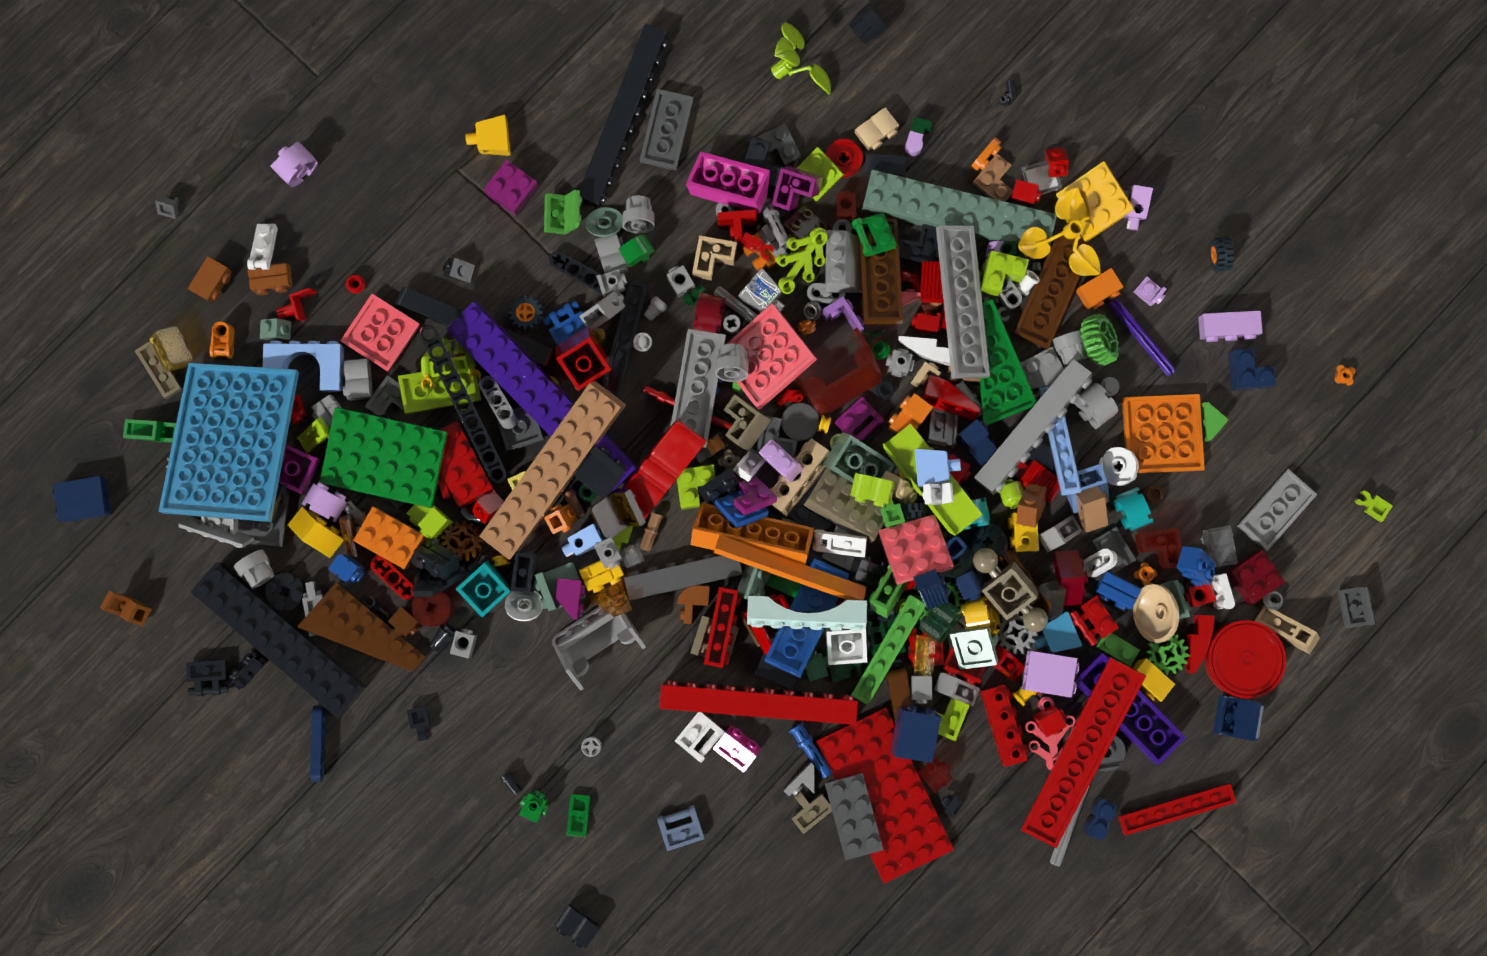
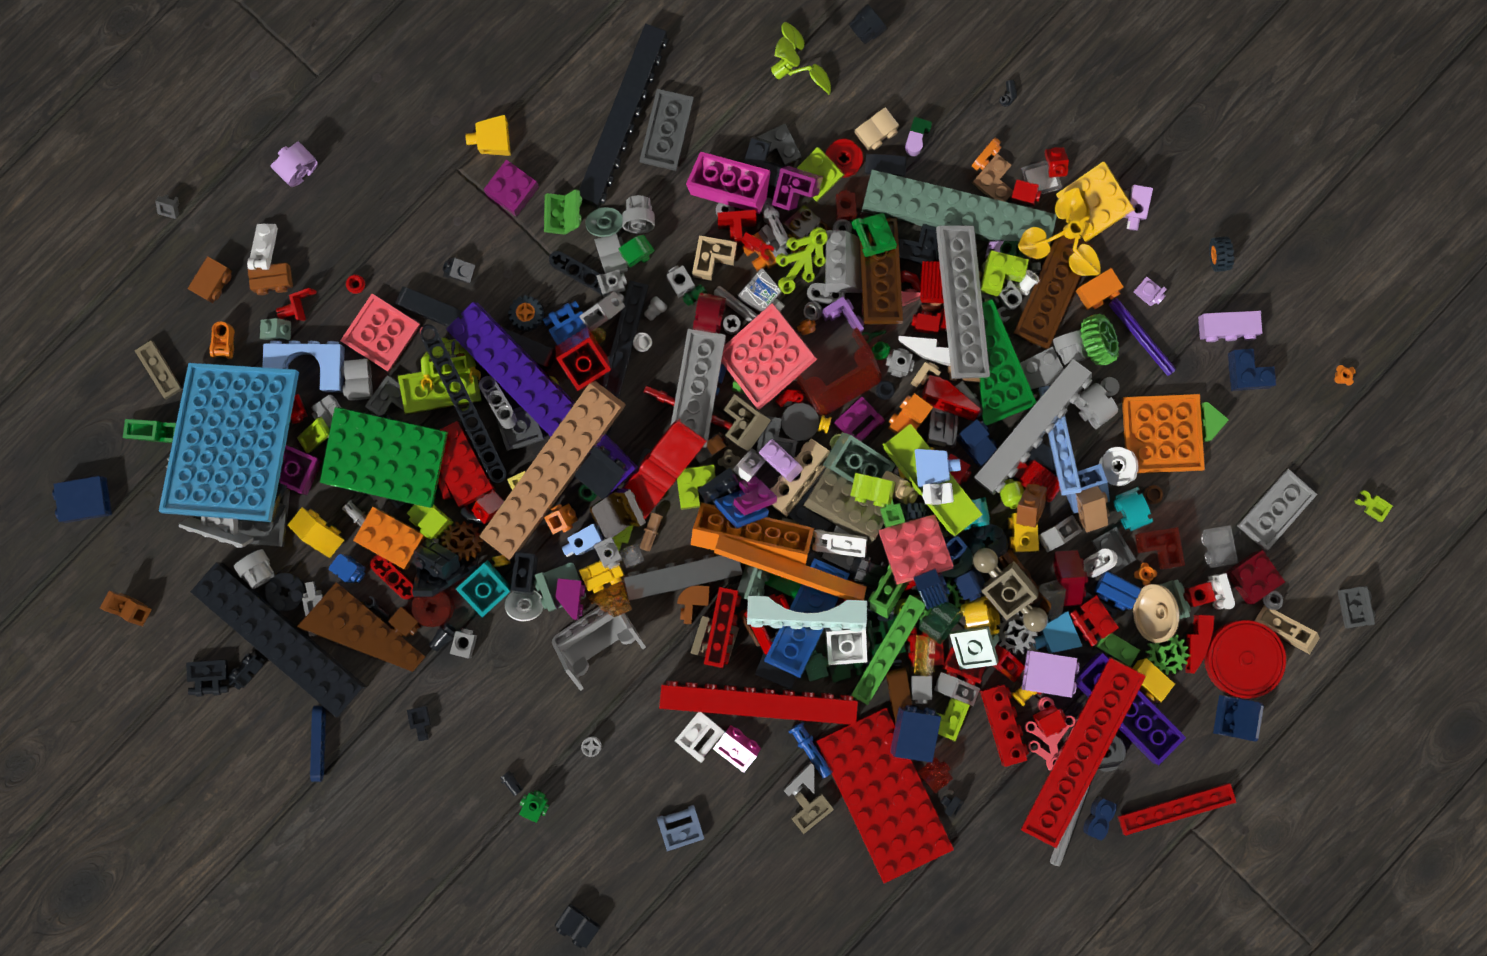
clear yellow brick [149,326,193,373] -> none
lavender brick [301,482,348,522] -> none
reddish brown slope [339,514,360,557] -> none
nougat arm [564,489,585,517] -> none
green slope [566,794,590,838] -> none
light grey piece [715,344,749,382] -> none
dark grey plate [825,773,883,860] -> none
blue brick [1176,546,1216,586] -> none

